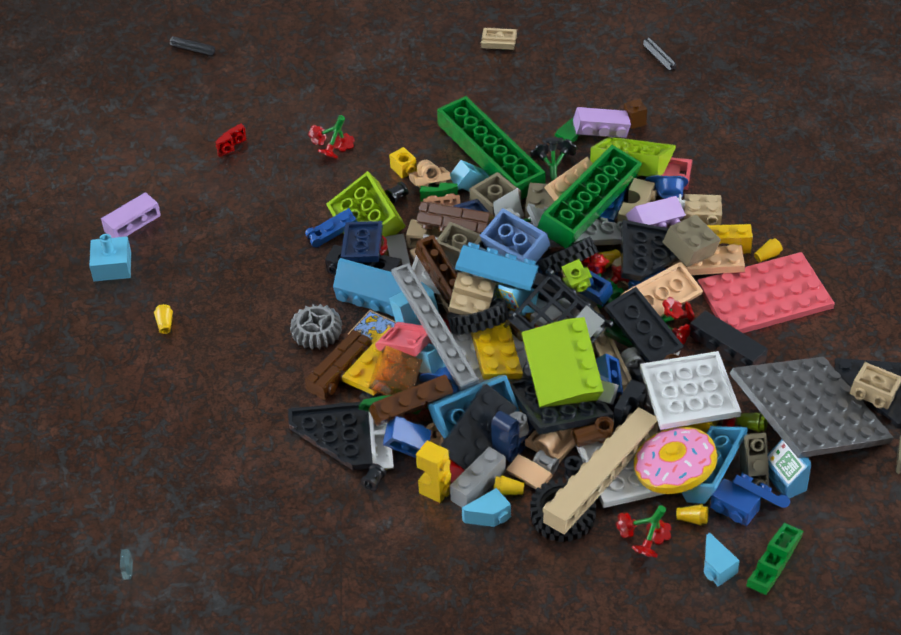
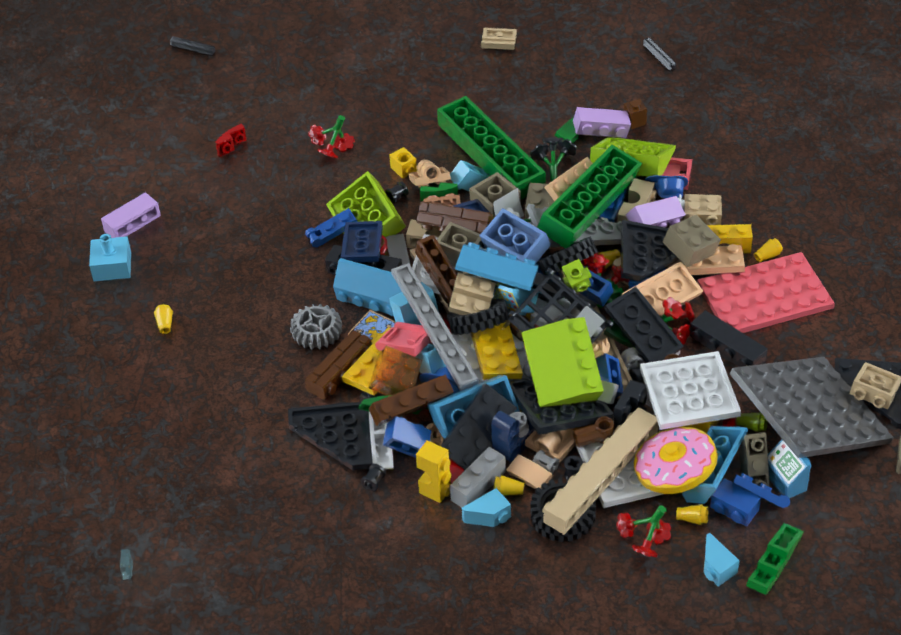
none -> light nougat slope [592,338,610,359]

